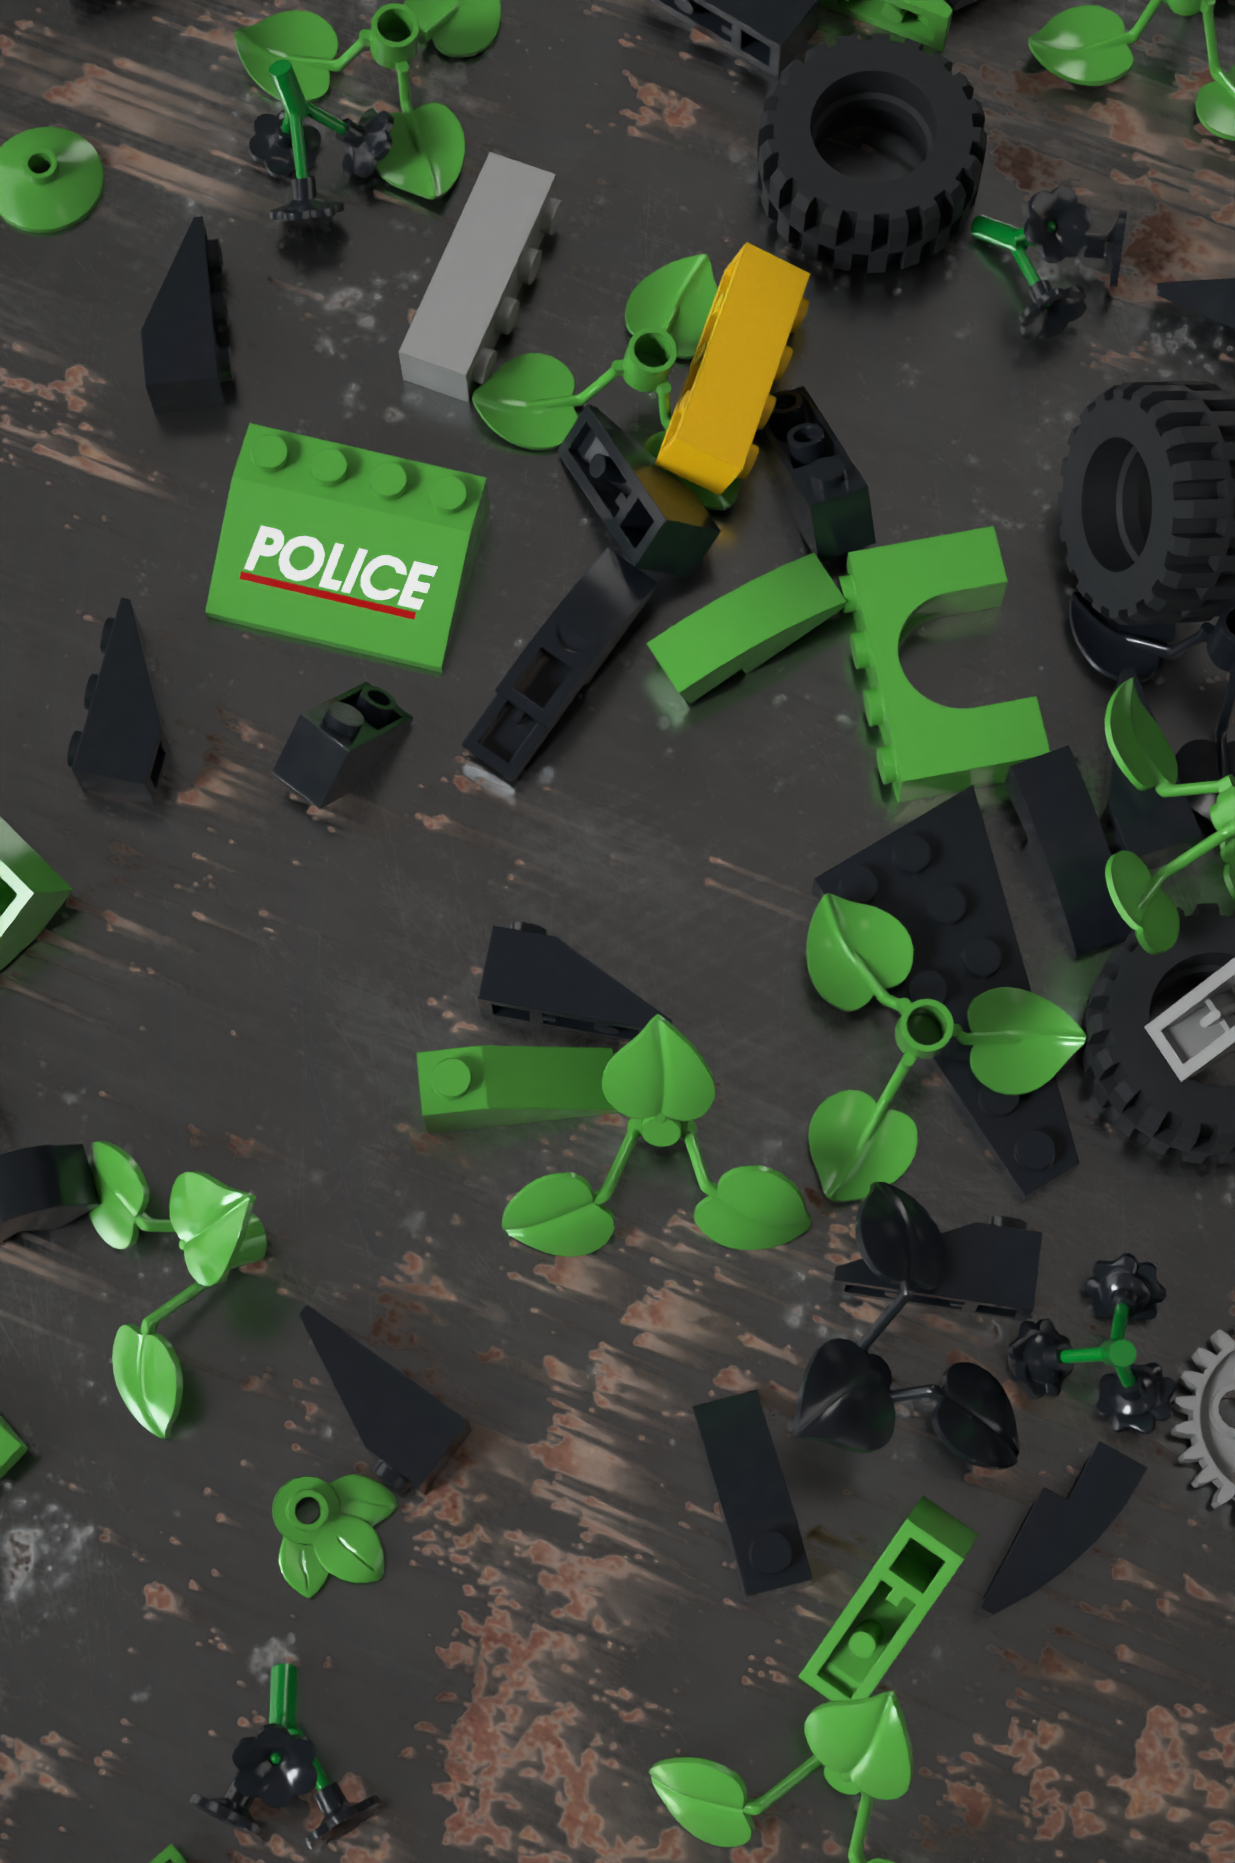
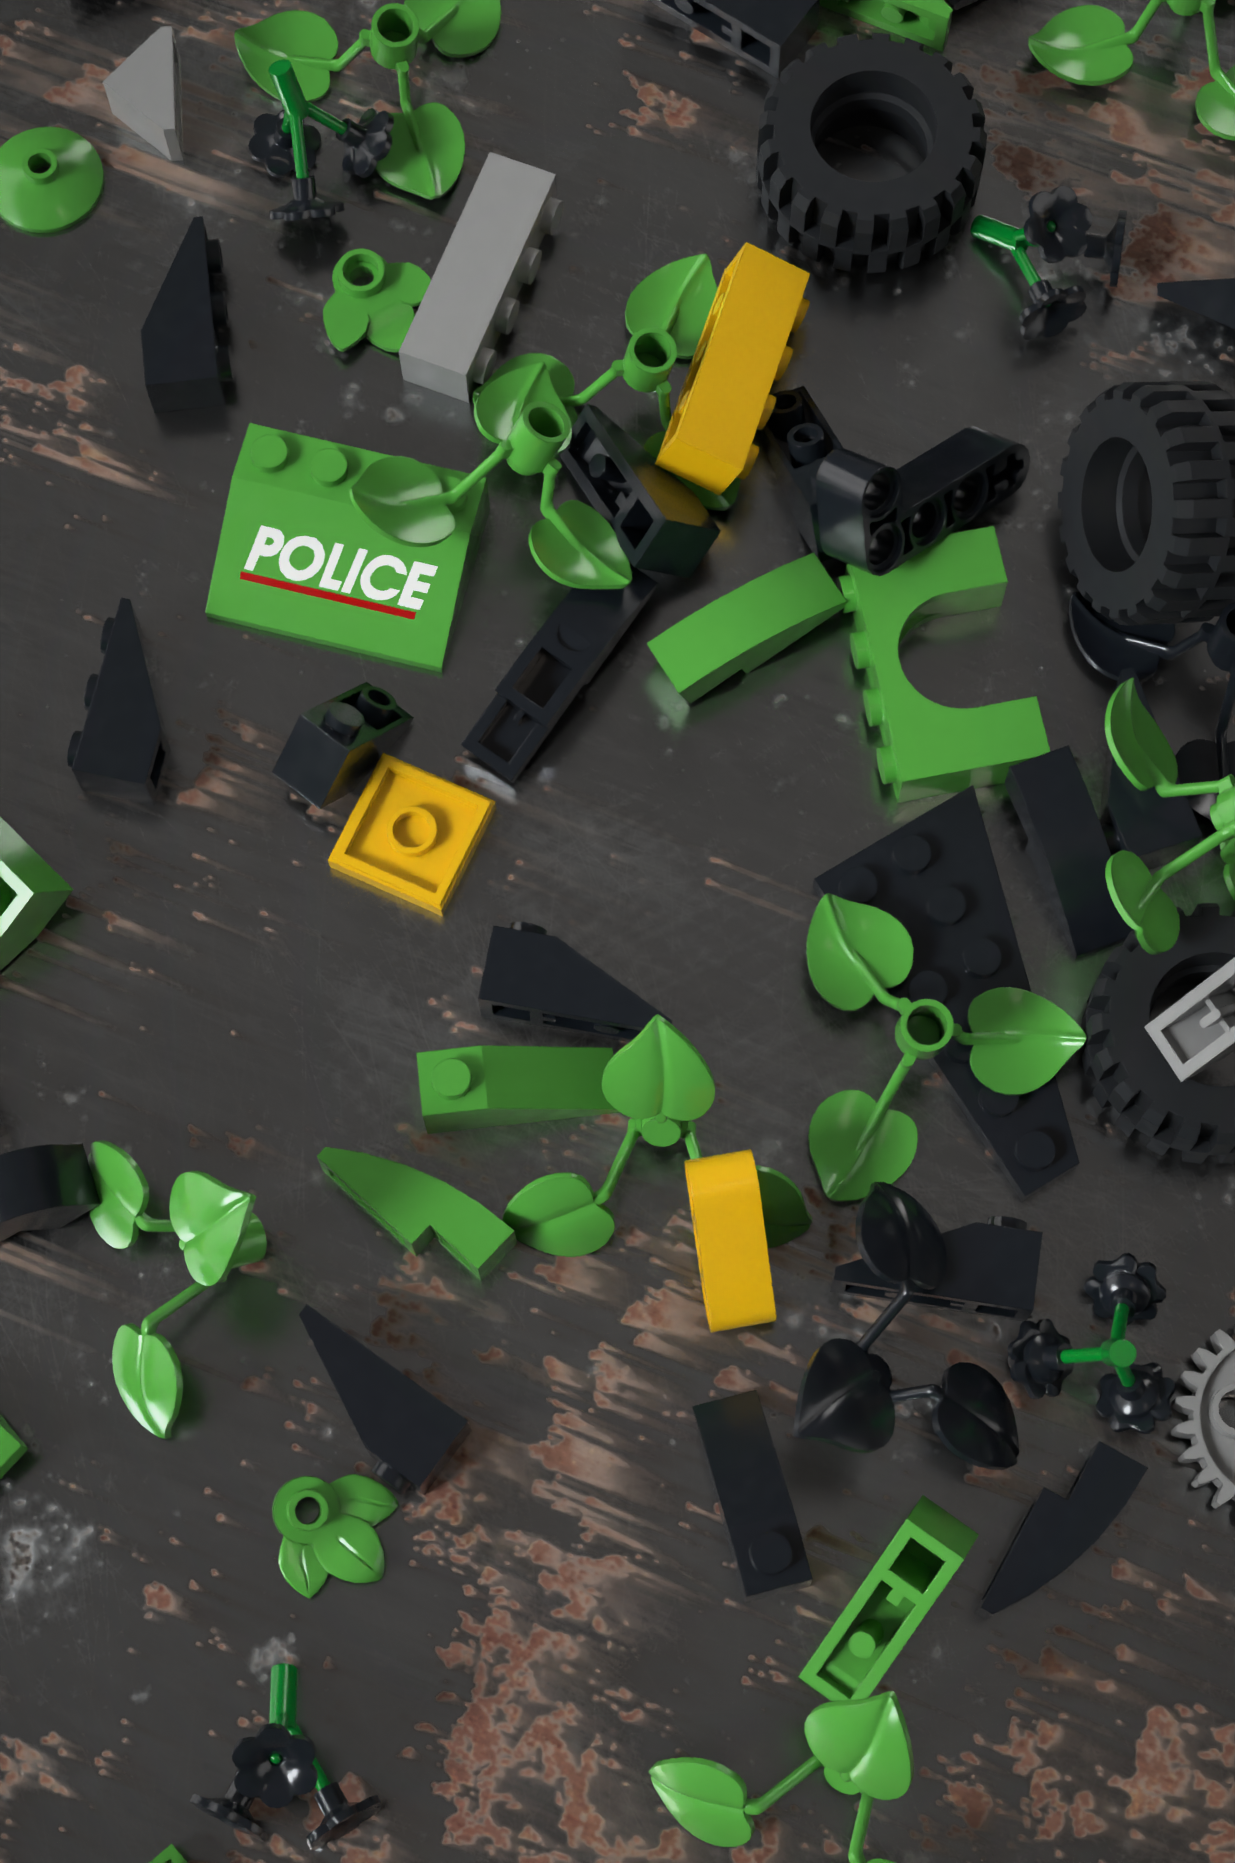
none -> light grey slope [103,26,183,161]
none -> bright green slope [317,1147,517,1281]
none -> bright green plate [323,248,431,353]
none -> yellow tile [328,753,497,917]
none -> bright green plant [349,361,632,589]
none -> yellow beam [684,1149,776,1333]
none -> black beam [816,426,1030,576]

